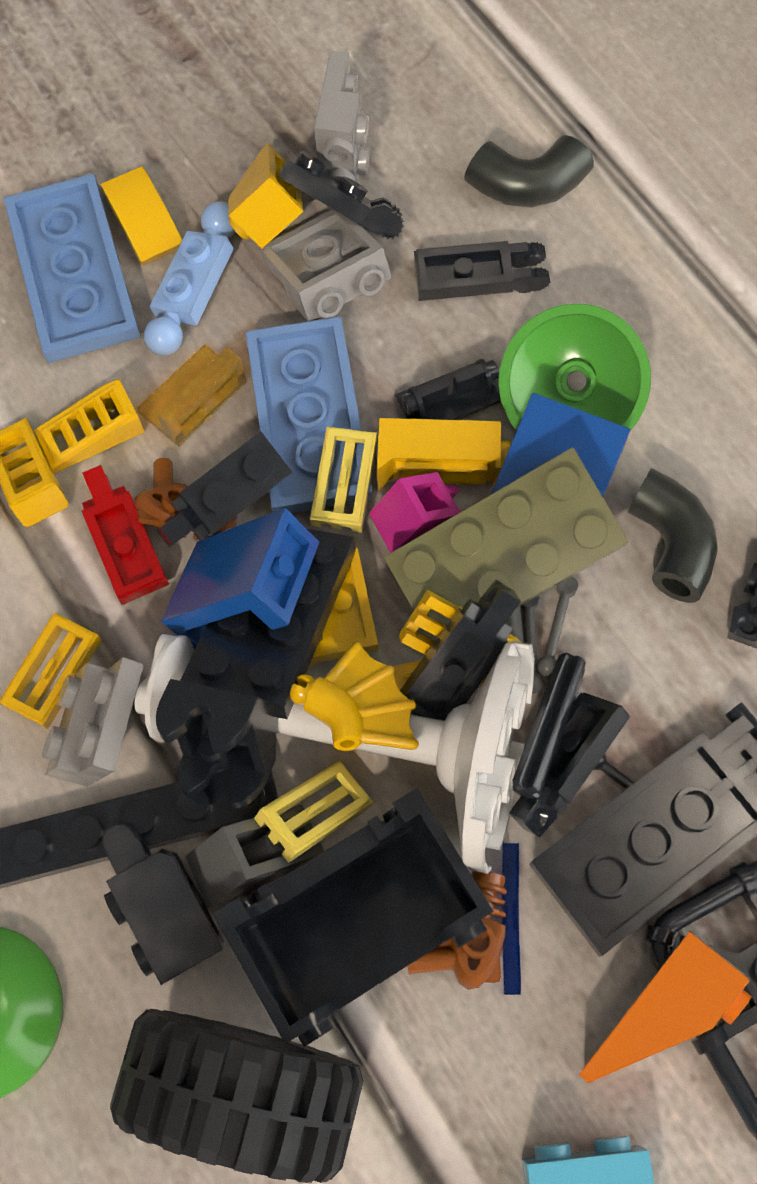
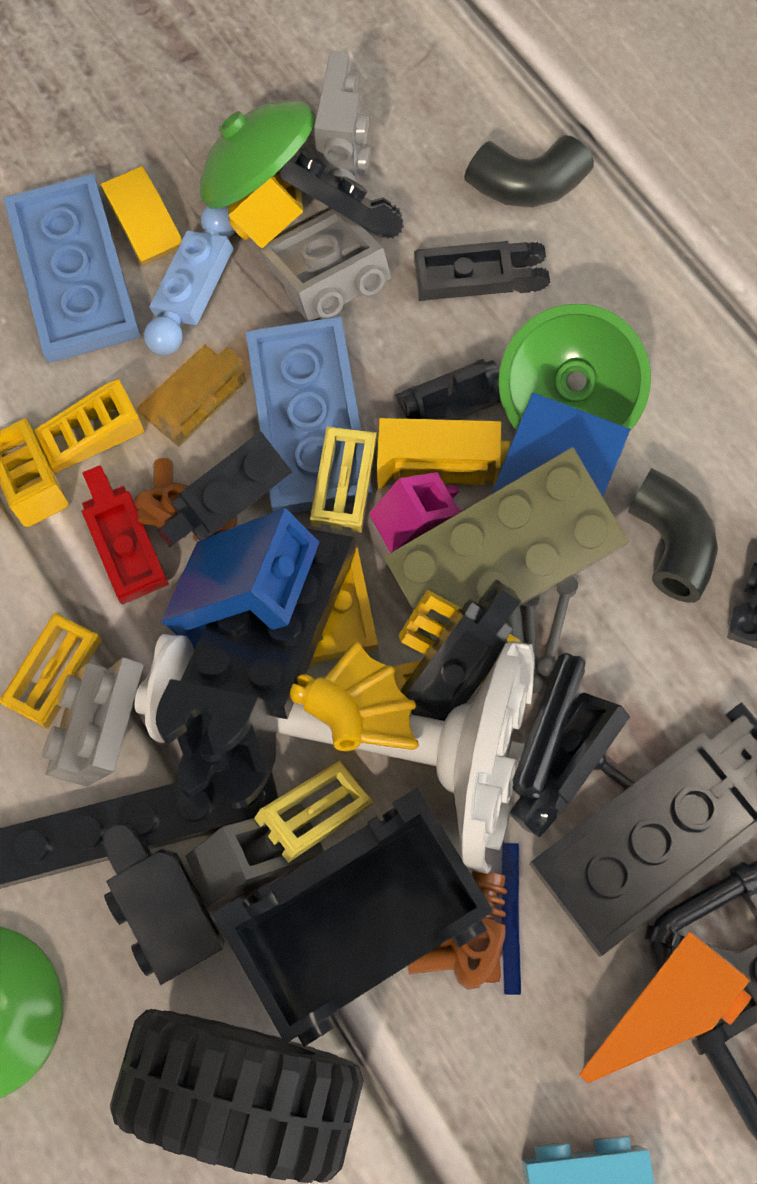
none -> bright green dish [200,100,316,209]

